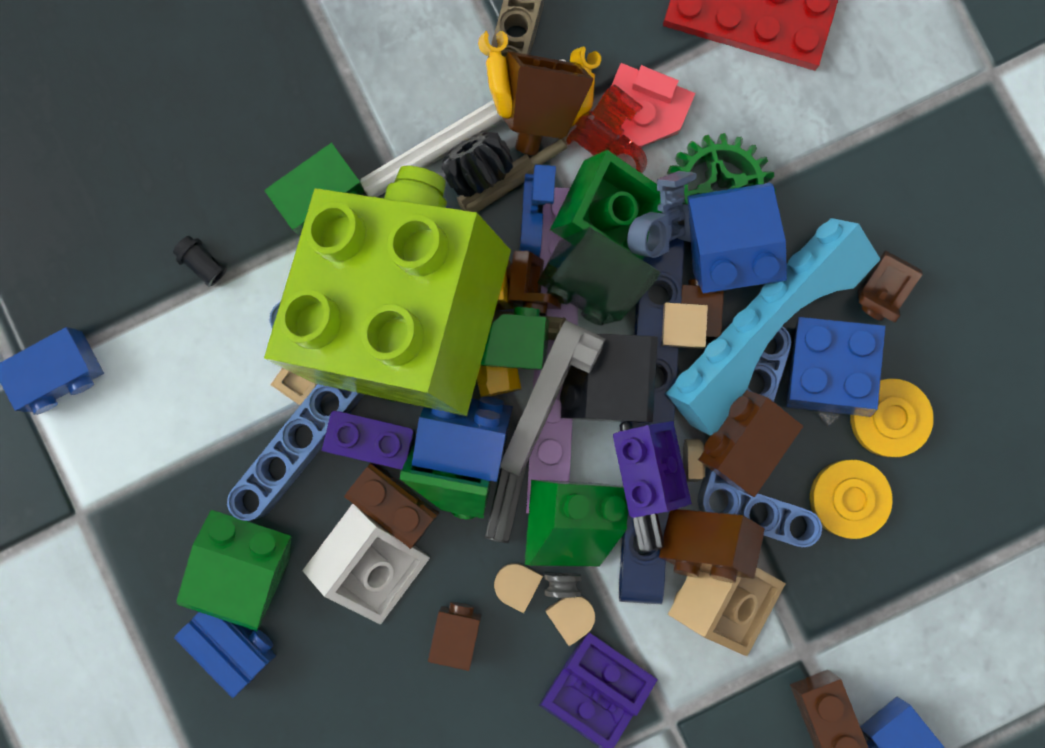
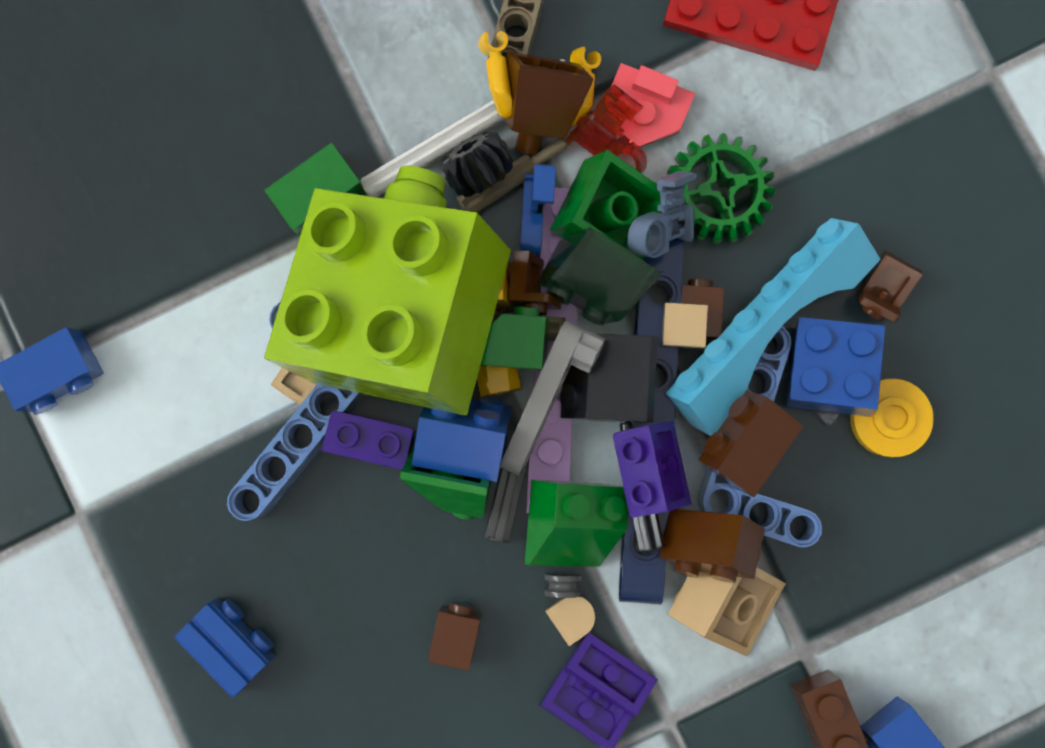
black pin [173,236,227,287] -> none
green slope [177,510,291,631] -> none
white slope [302,504,430,625] -> none
reddish brown brick [344,463,440,549] -> none
tan tile [494,563,543,613] -> none
tan tile [683,439,705,482] -> none
blue slope [687,183,787,293] -> none
yellow piece [810,460,892,539] -> none

